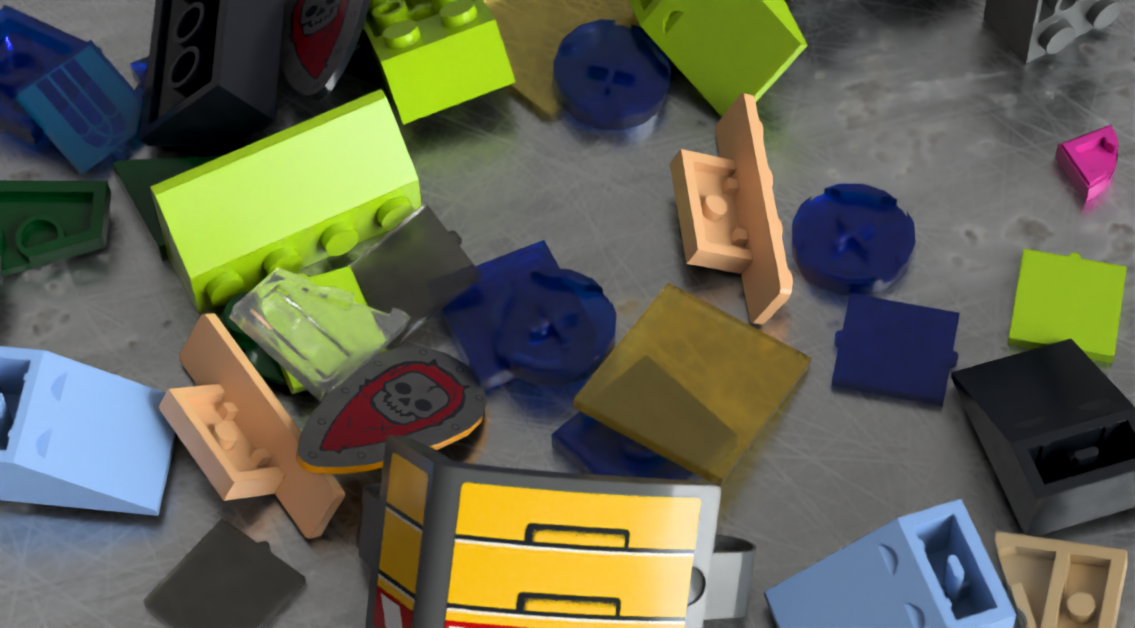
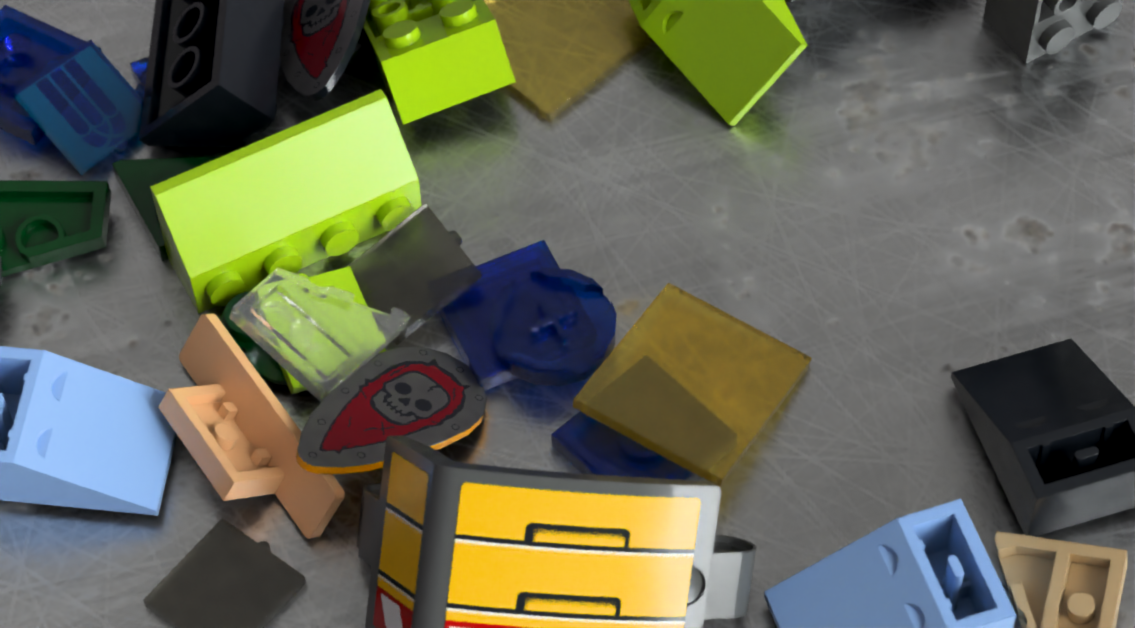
clear blue tile [552,19,671,130] -> none
light nougat bracket [669,93,793,325] -> none
clear blue tile [791,184,916,296] -> none
clear blue piece [831,293,960,406] -> none
lime piece [1007,248,1127,363] -> none
dark pink tile [1055,124,1119,202] -> none

